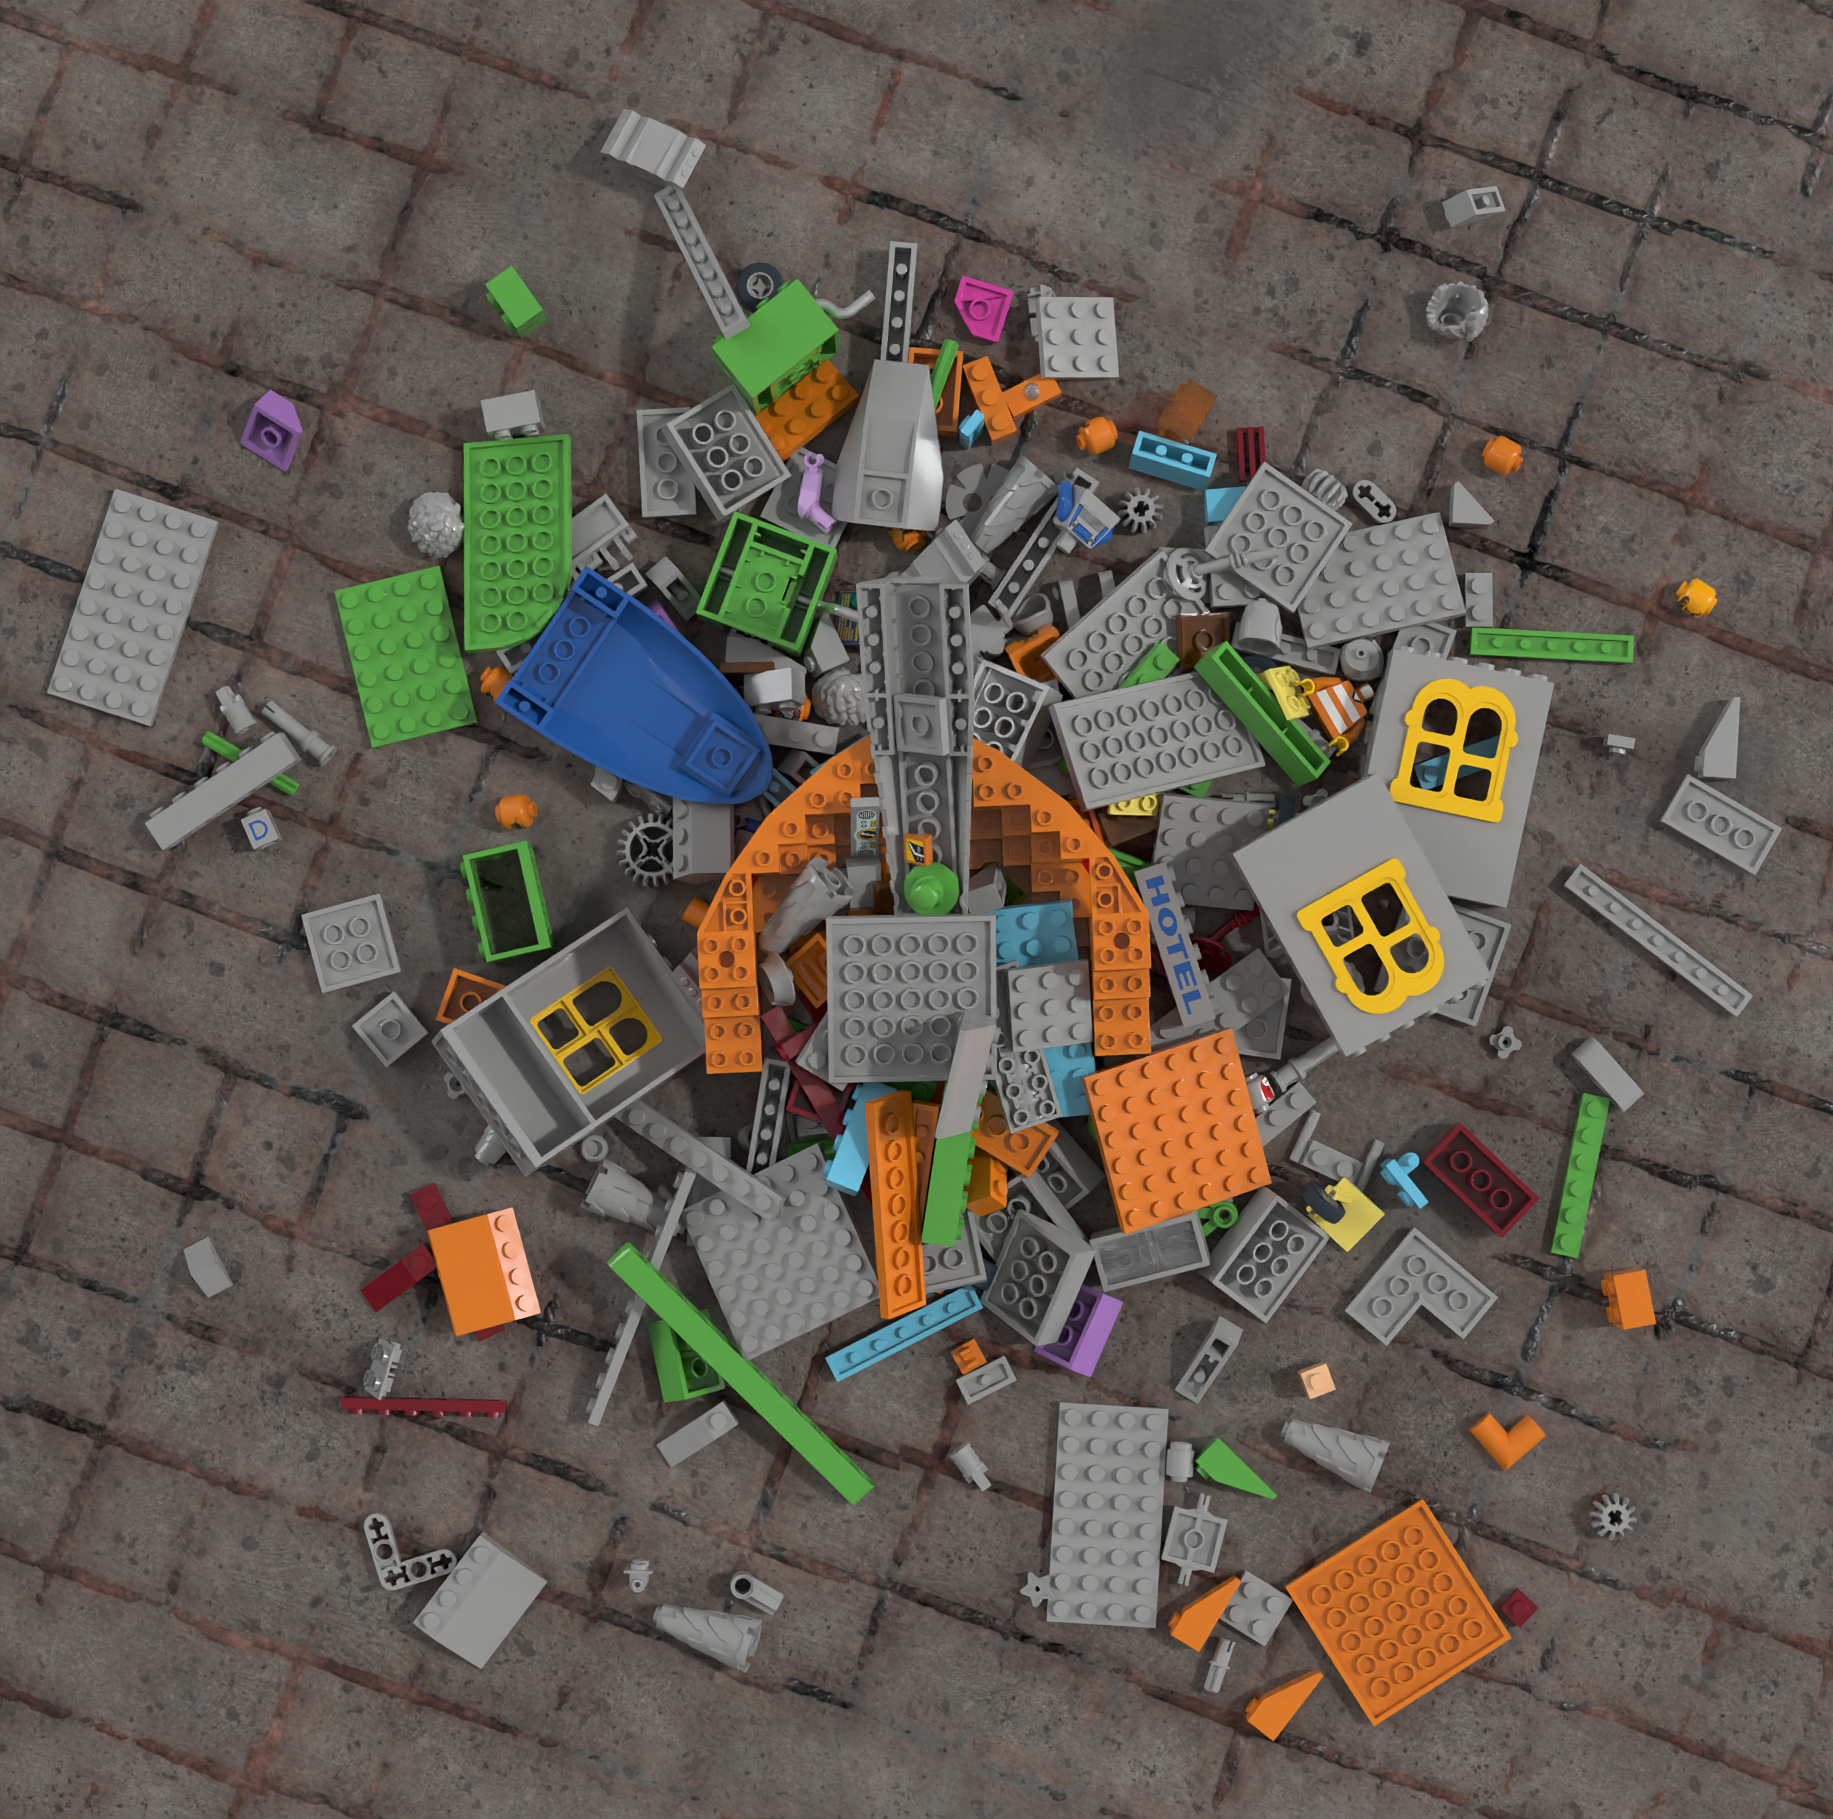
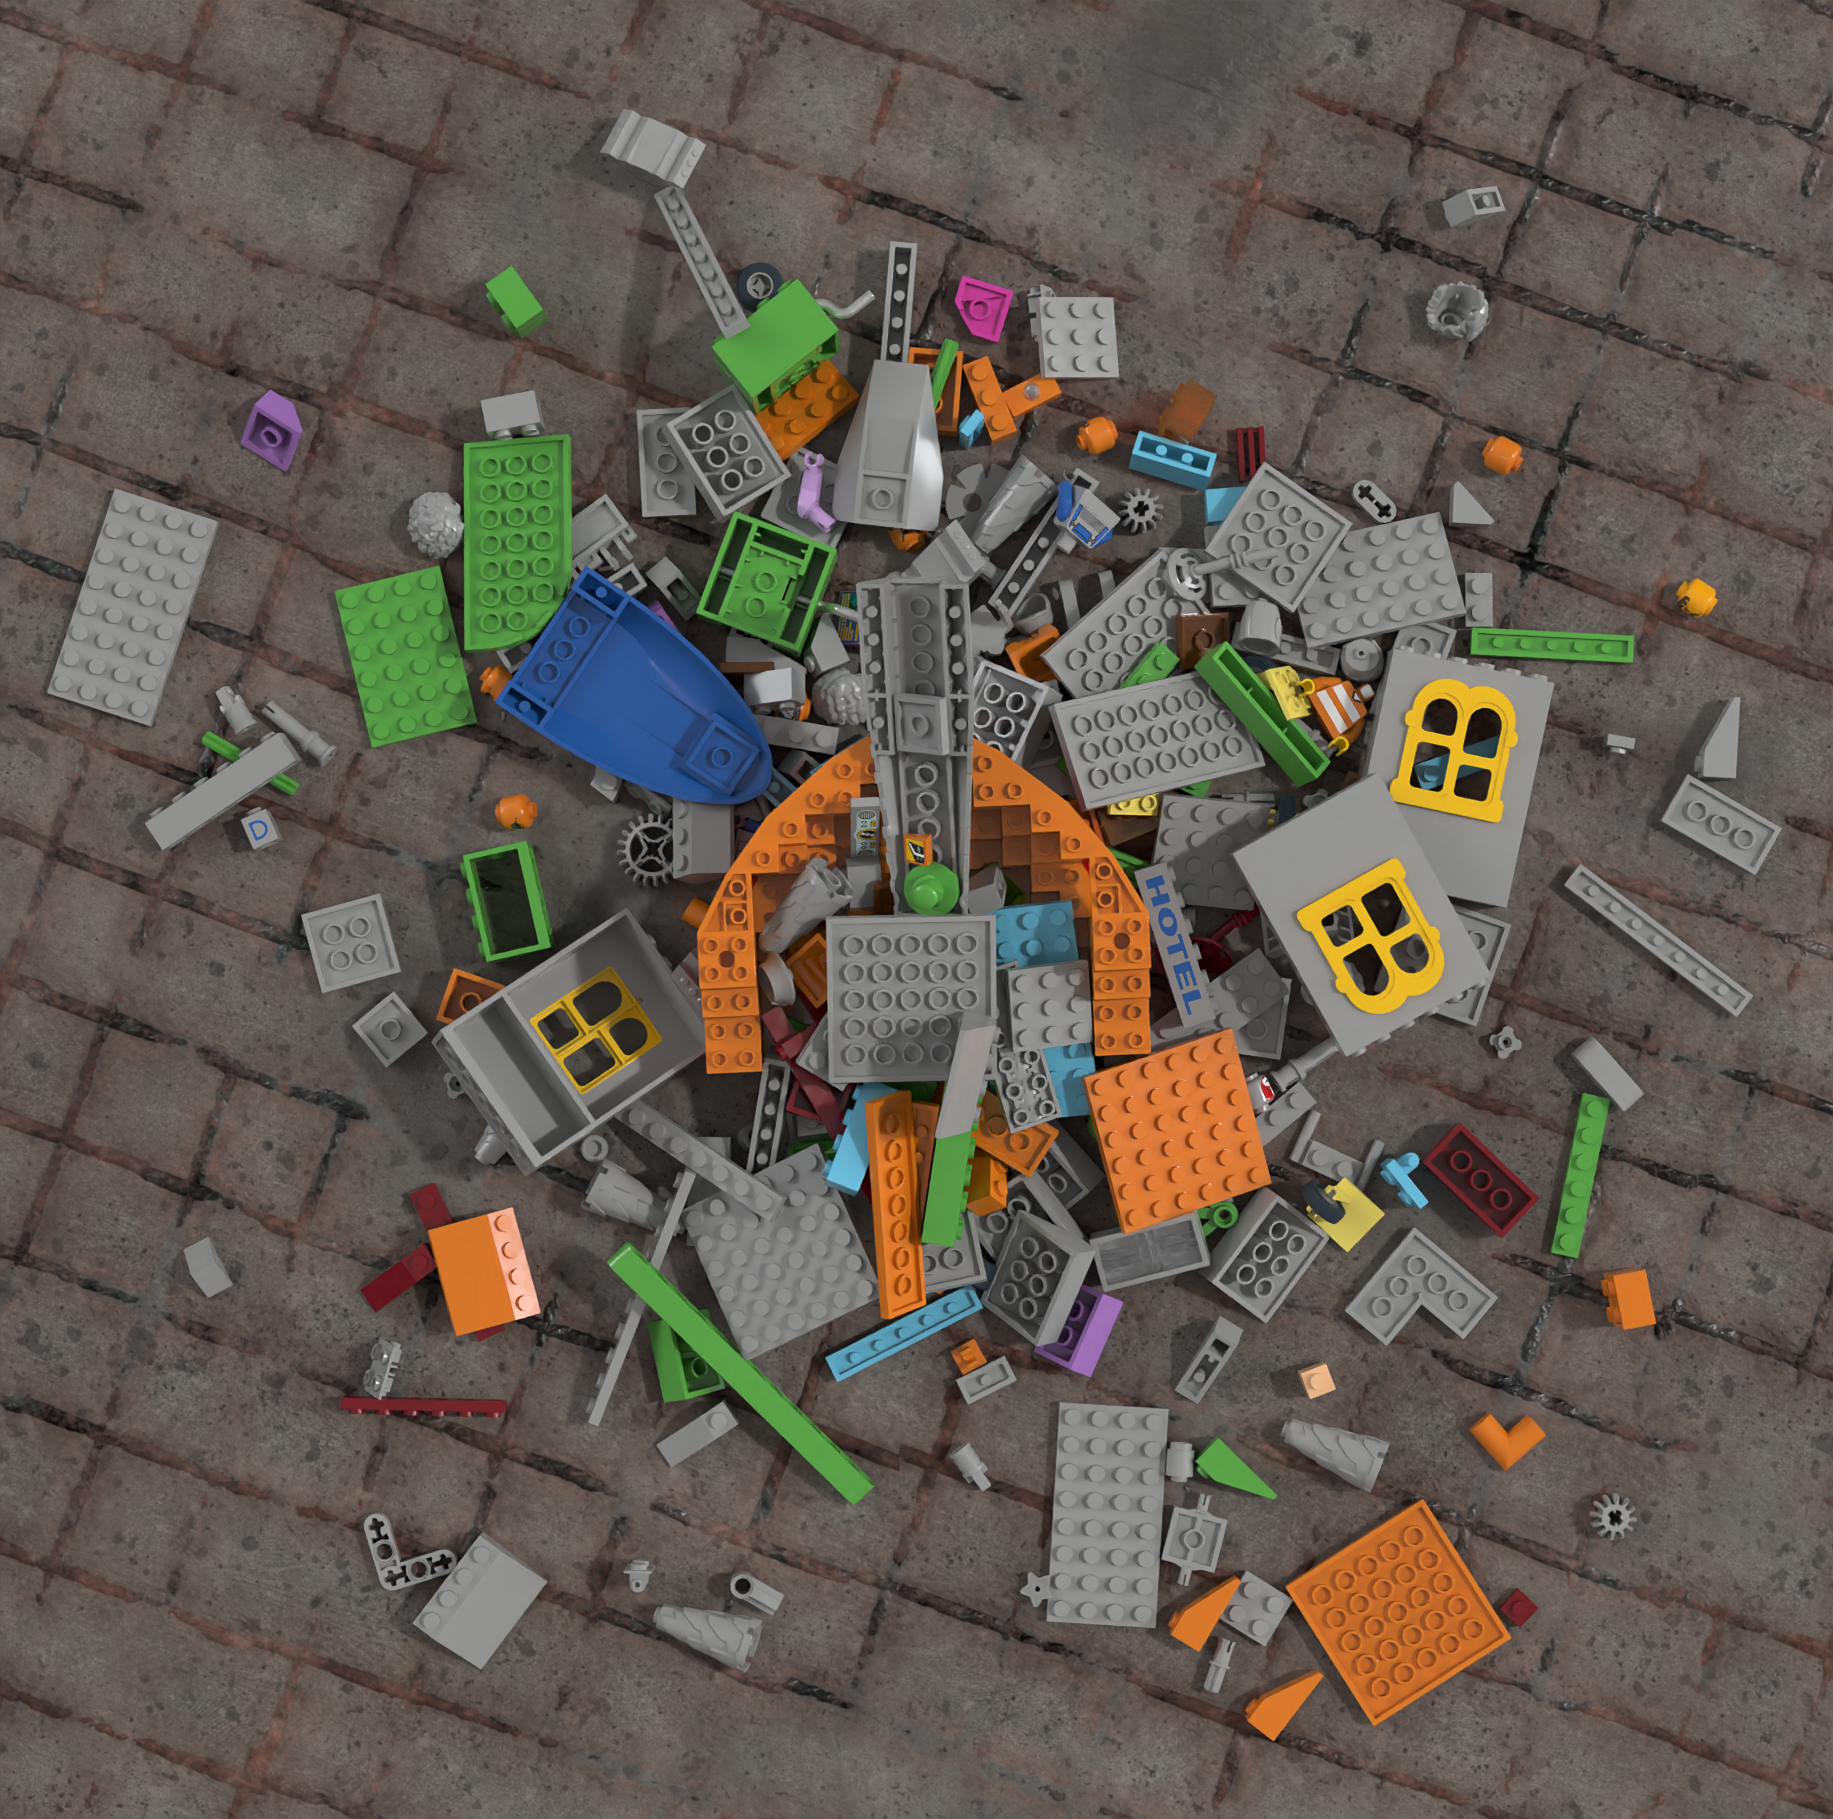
light grey gear [1301,469,1348,511] -> none

